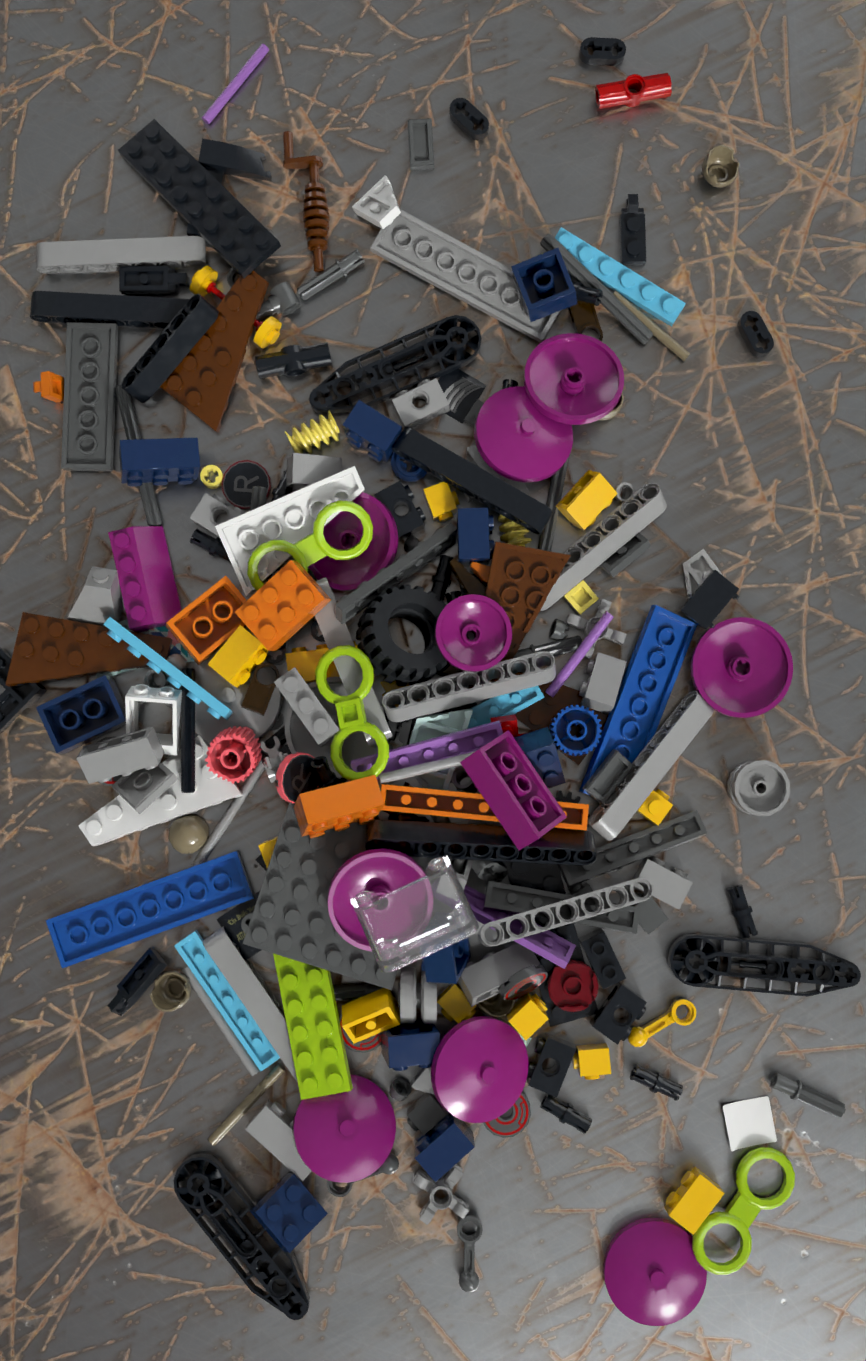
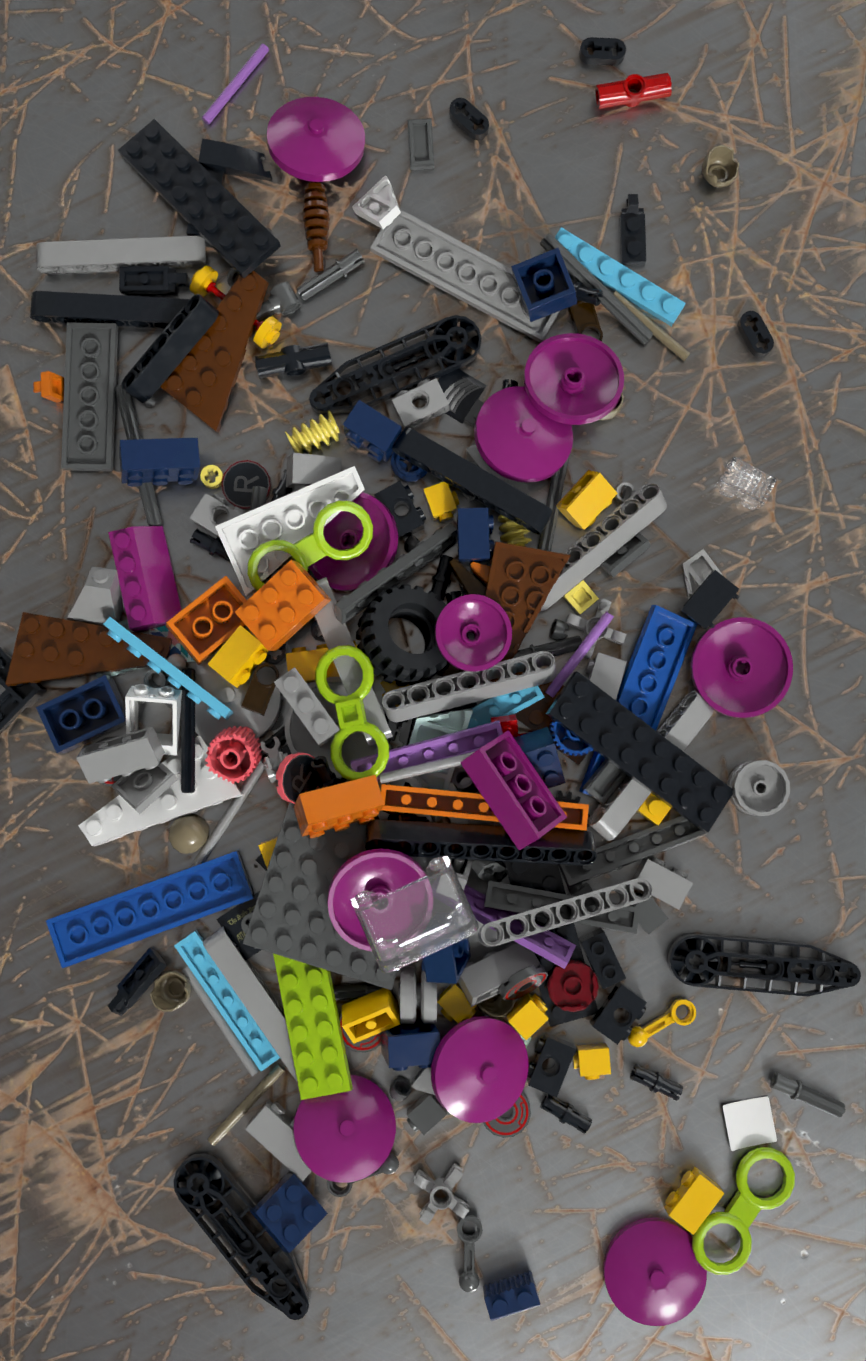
dark blue brick [415,1113,475,1182] -> none
black pin [726,885,758,938] -> none
none -> magenta dish [267,97,365,182]
none -> dark blue brick [483,1270,541,1321]
none -> black plate [546,671,733,833]
none -> clear brick [715,456,777,510]

